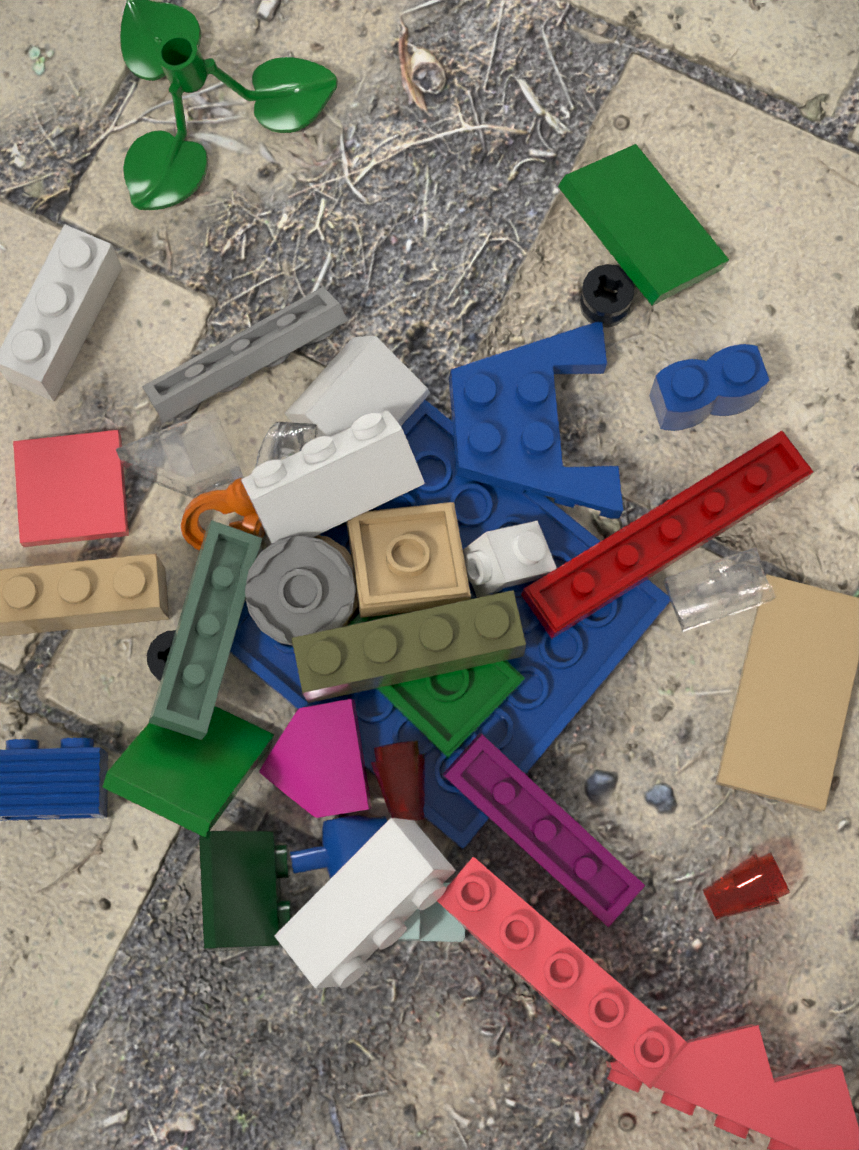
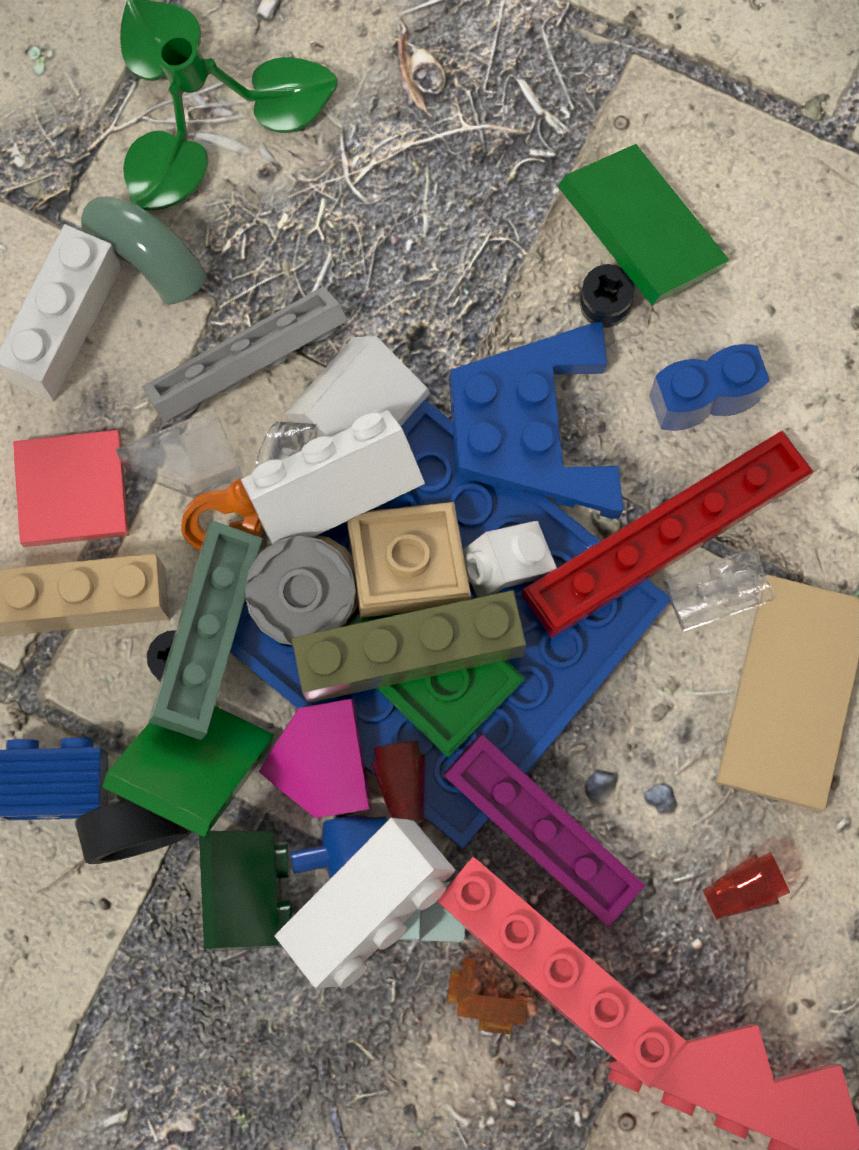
none -> black tyre [75,799,189,864]
none -> sand green cylinder [81,196,207,304]
none -> clear orange bracket [447,958,528,1035]

